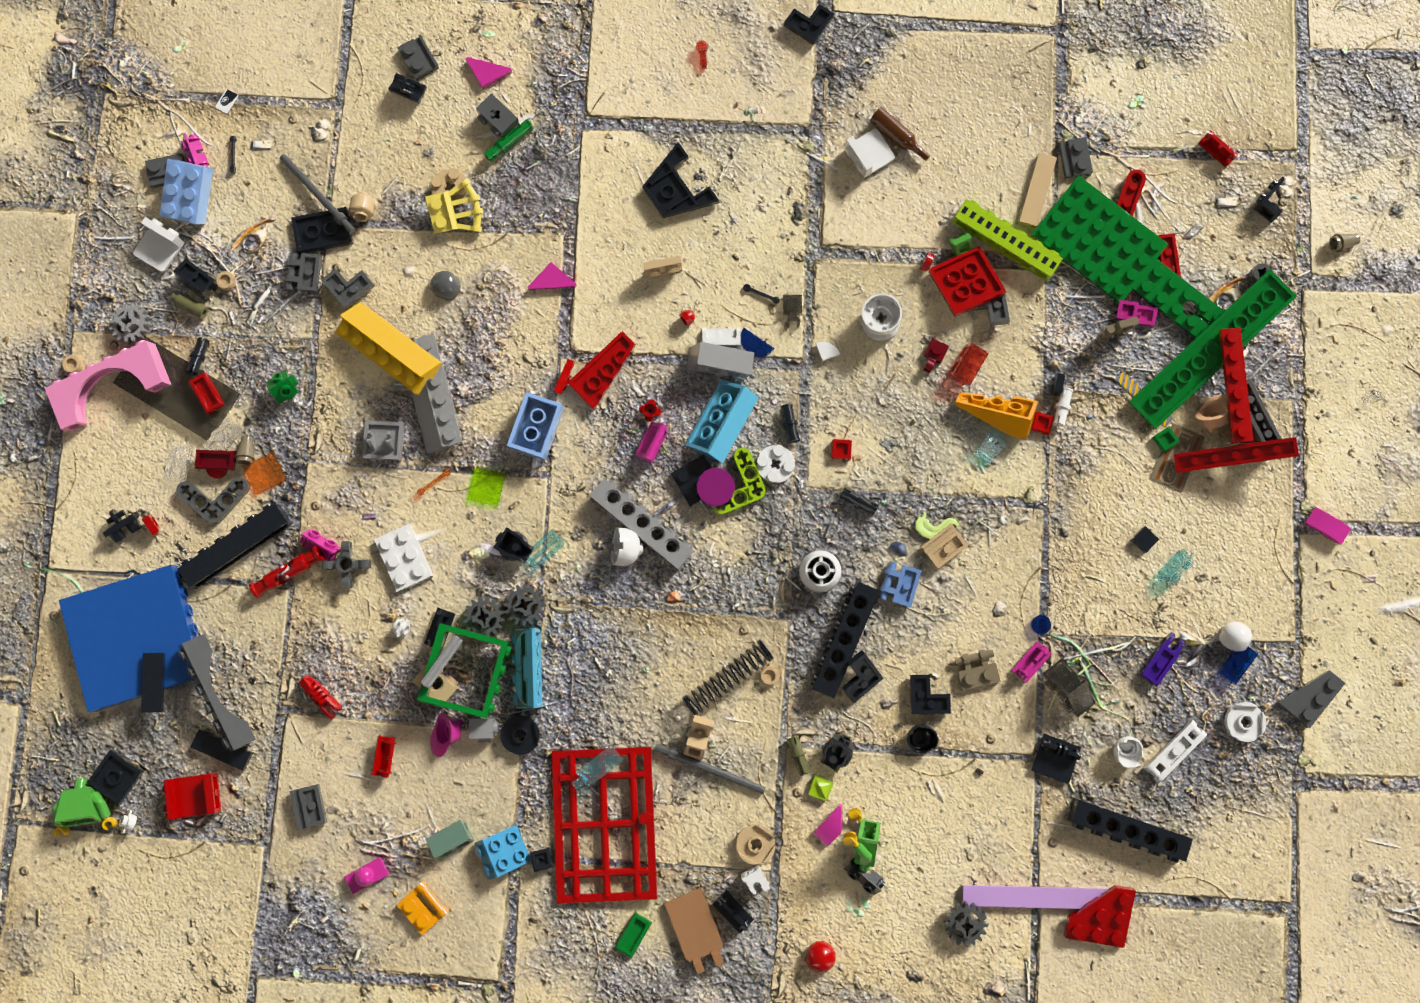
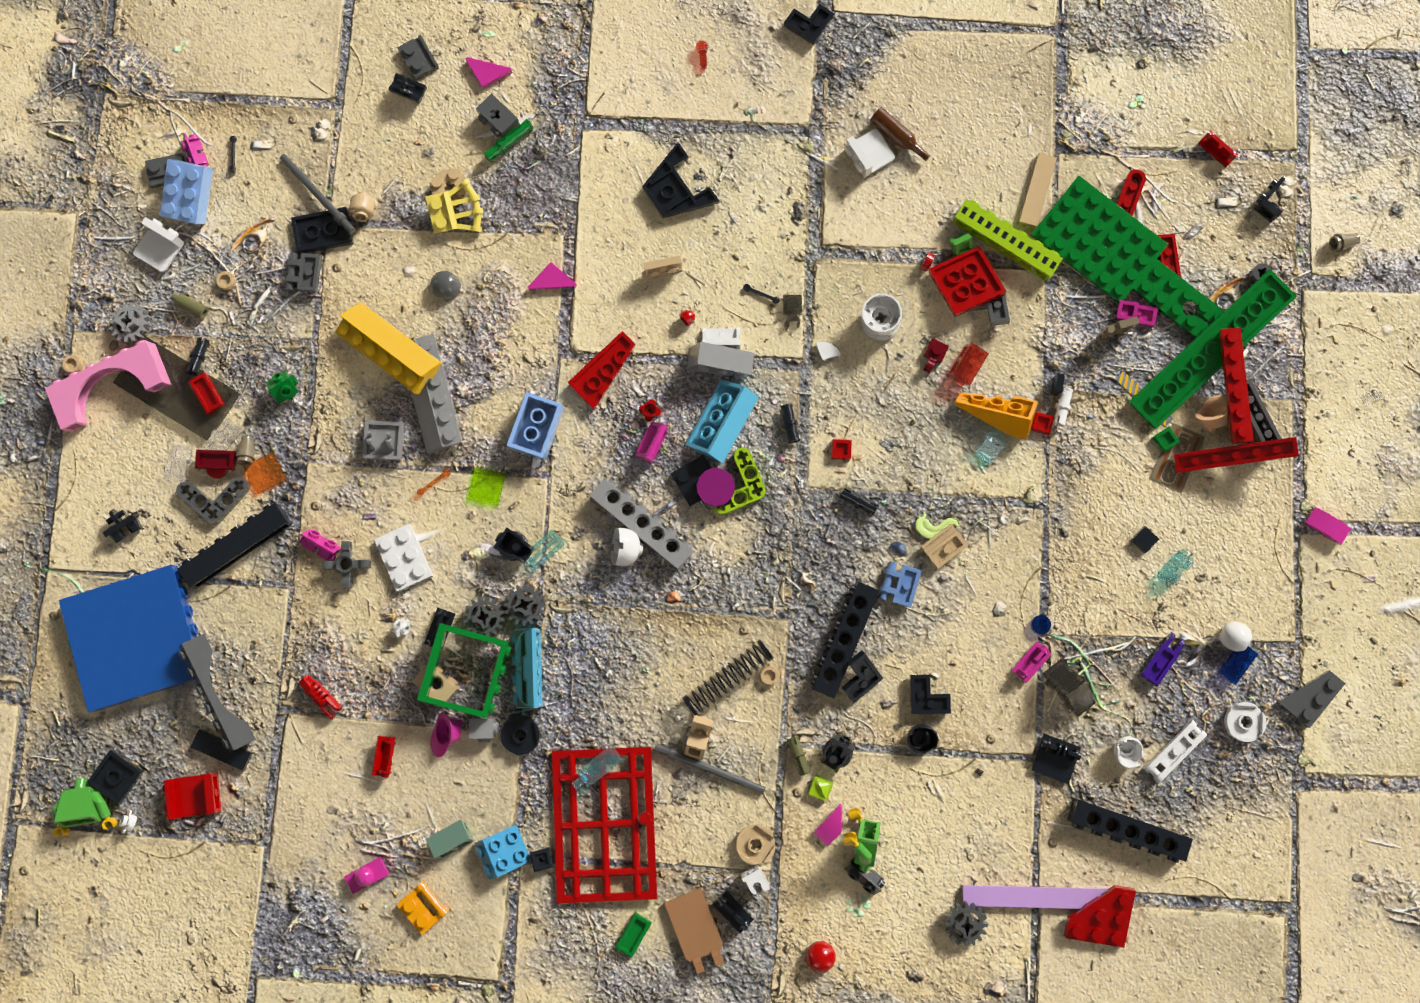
black tile [141,653,165,713] -> none
red tile [142,514,160,536] -> none
black hinge [173,258,217,302] -> none
sticker [215,89,238,114] -> none
red piece [249,546,325,598] -> none
dark grey plate [290,784,327,830] -> none
dark grey plate [321,268,375,309] -> none
light grey axle [421,635,463,688] -> none
red tile [553,359,575,395] -> none
clear blue tile [741,328,775,357] -> none
white plate [757,445,795,484] -> none
white wheel [799,550,841,593] -> none
dark tan plate [954,649,1001,691] -> none
dark grey plate [1058,137,1093,179] -> none

